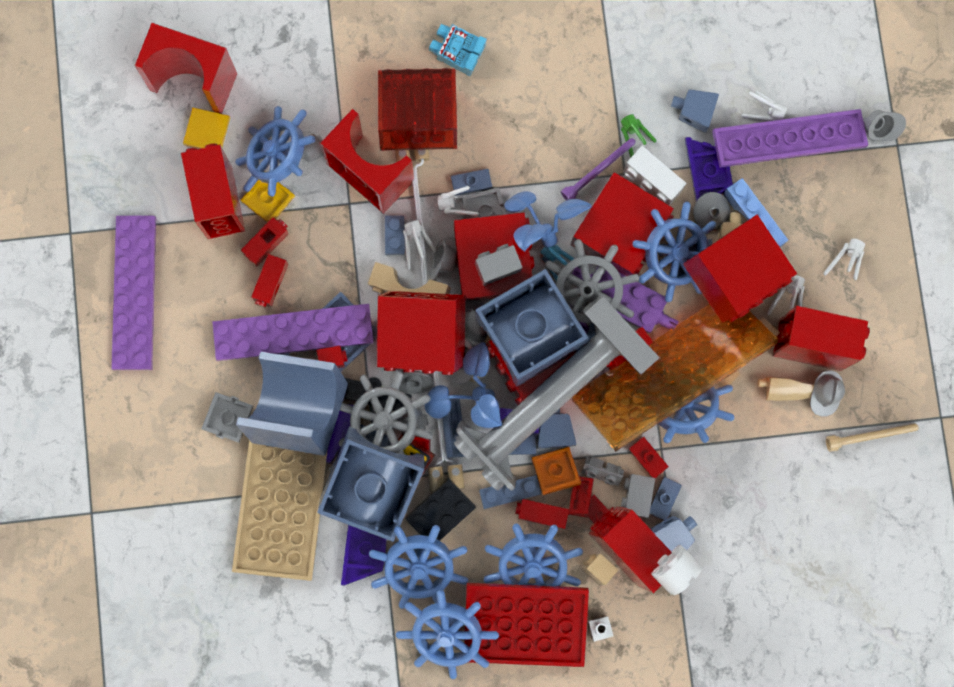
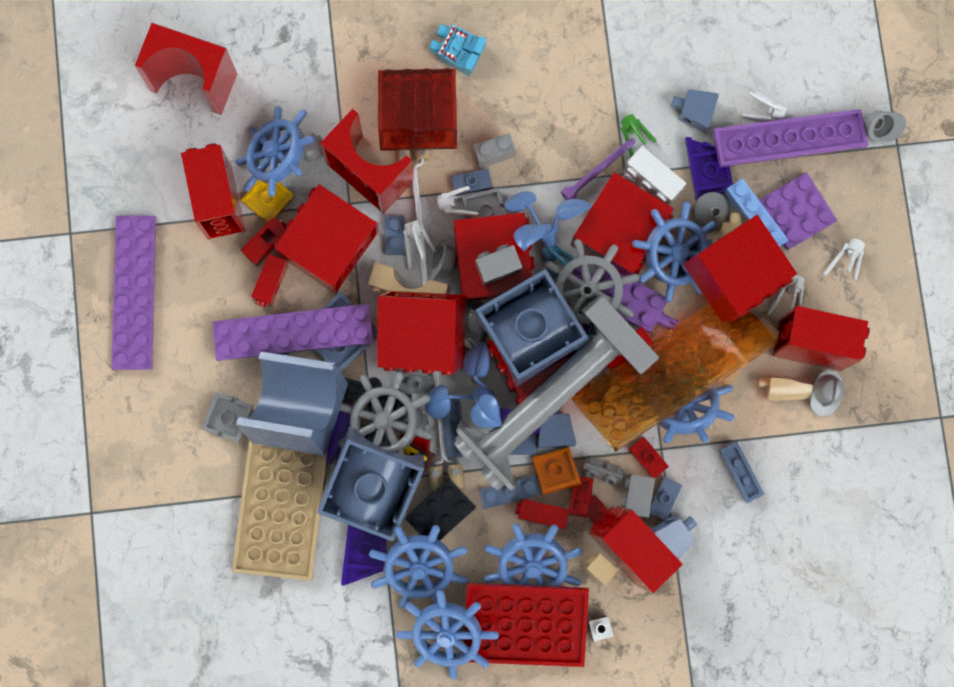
yellow tile [183,107,230,149] -> none
red brick [317,345,348,369] -> none
white brick [652,544,702,595] -> none
tan piece [826,424,919,452] -> none
none -> red brick [274,184,379,294]
none -> light grey brick [473,133,516,169]
none -> sand blue plate [718,442,765,503]
none -> medium lavender plate [759,172,838,251]

